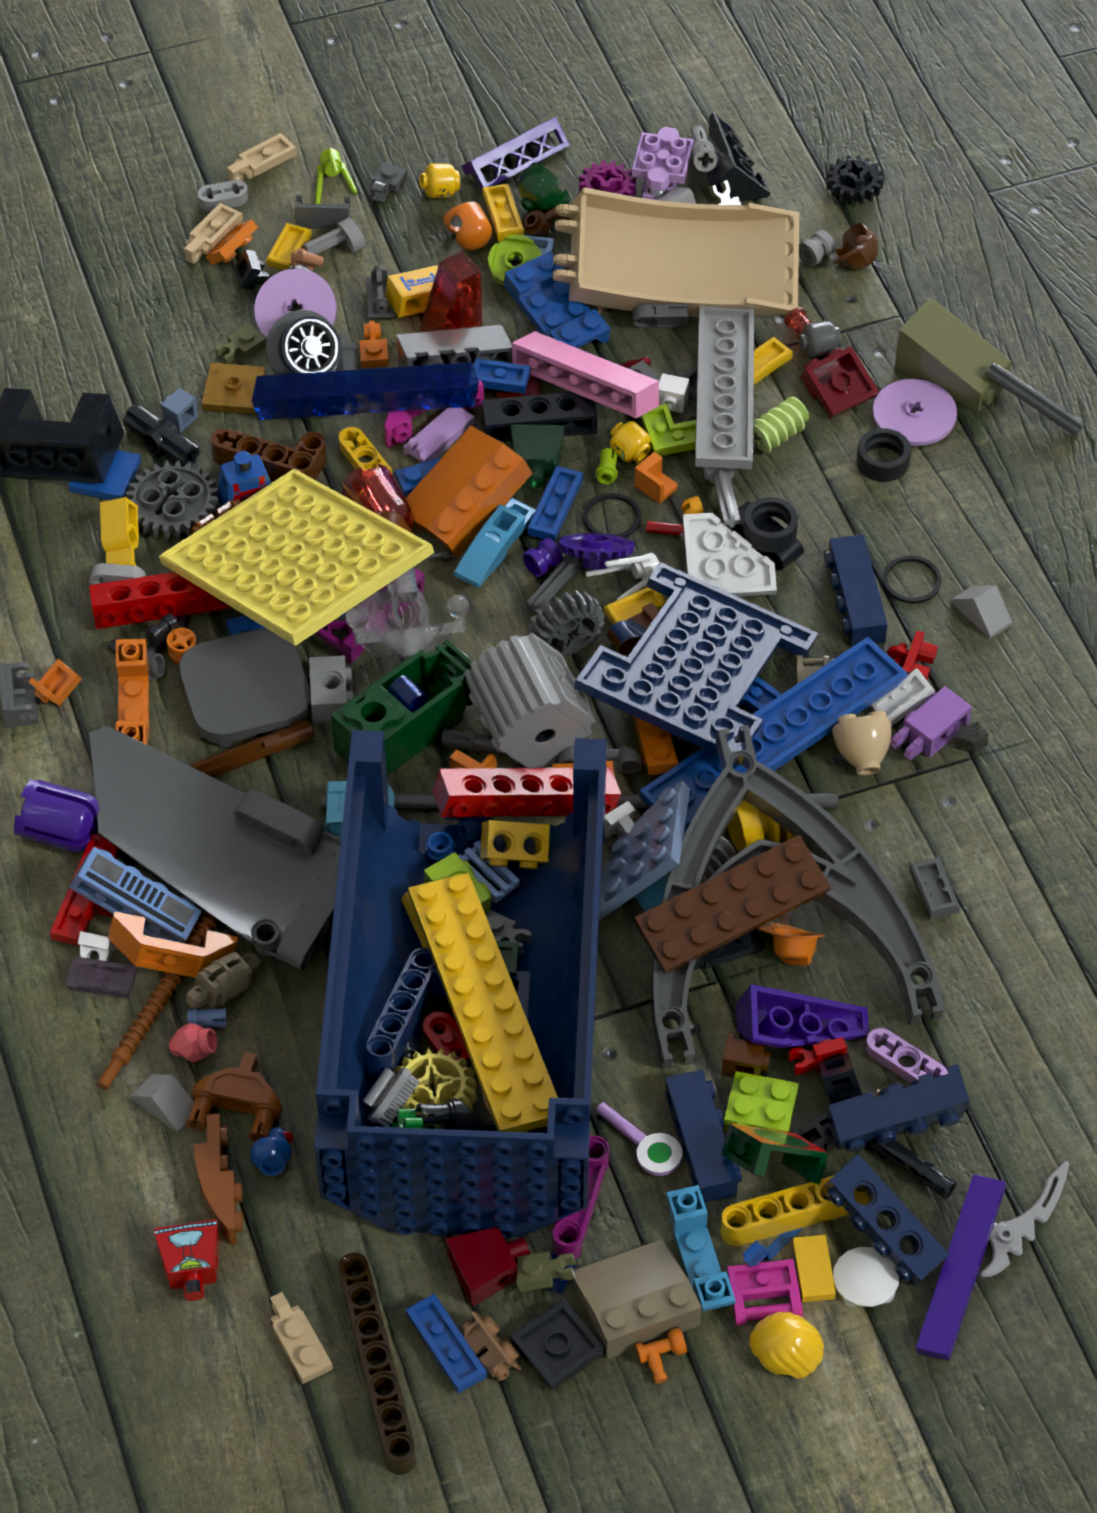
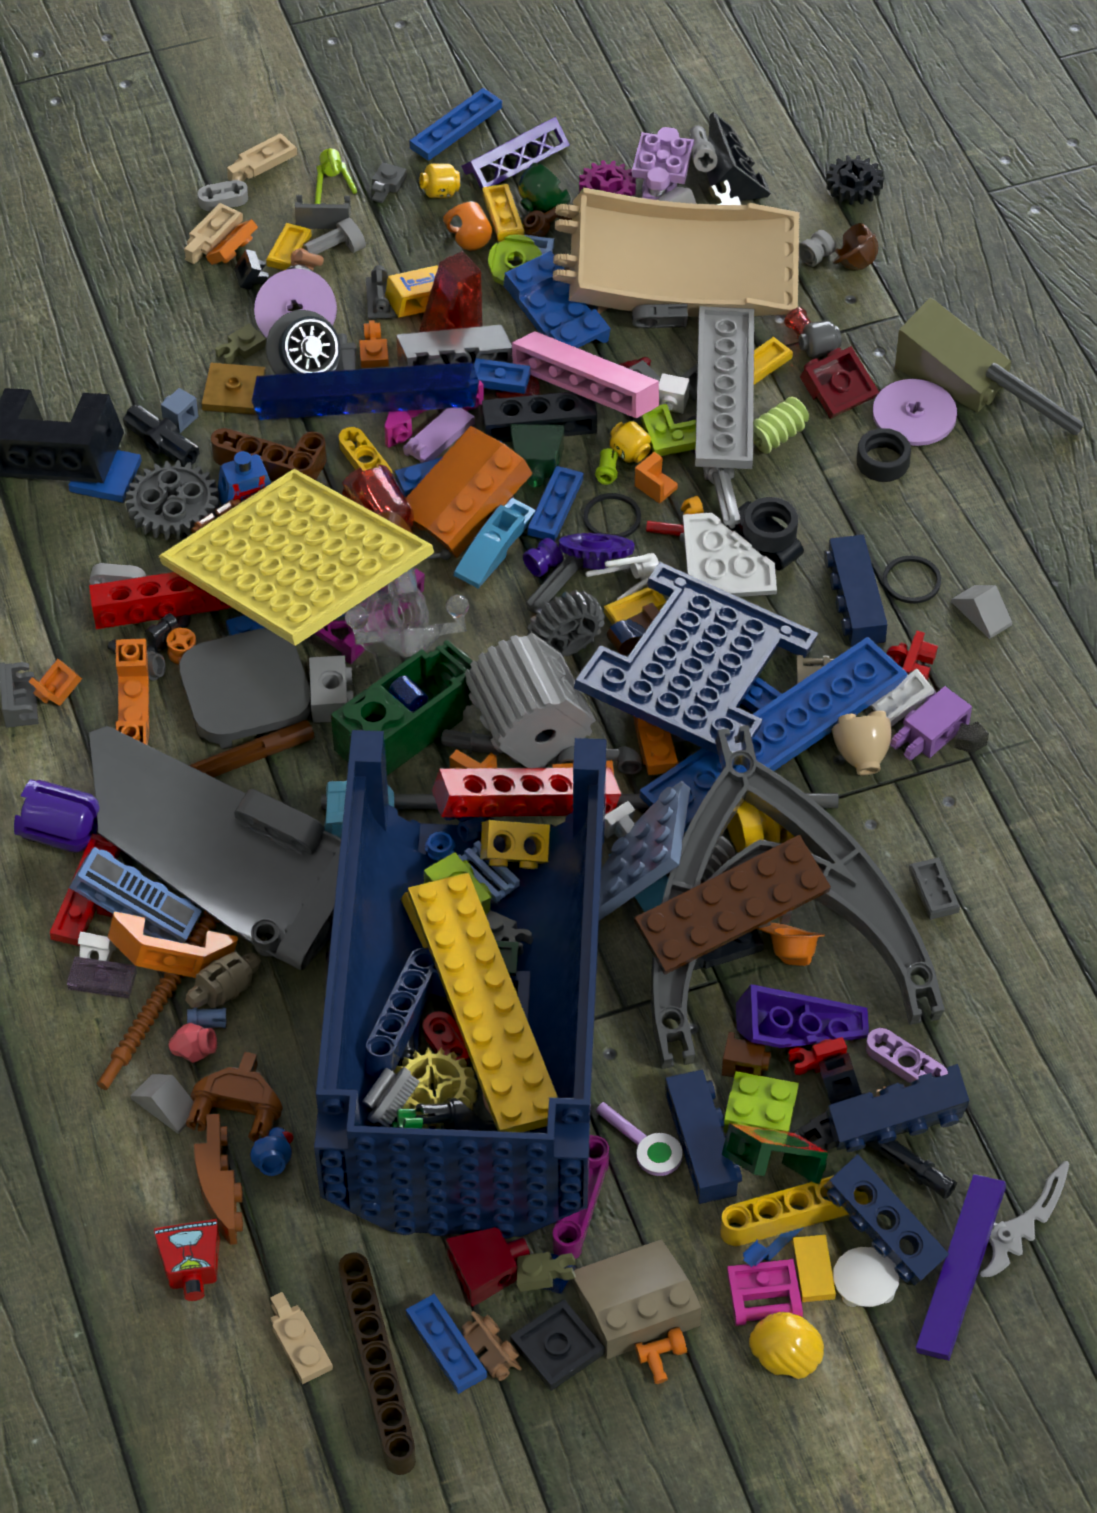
yellow piece [100,497,139,566] -> none
dark azure slope [666,1185,736,1311] -> none
none -> blue plate [409,88,502,161]

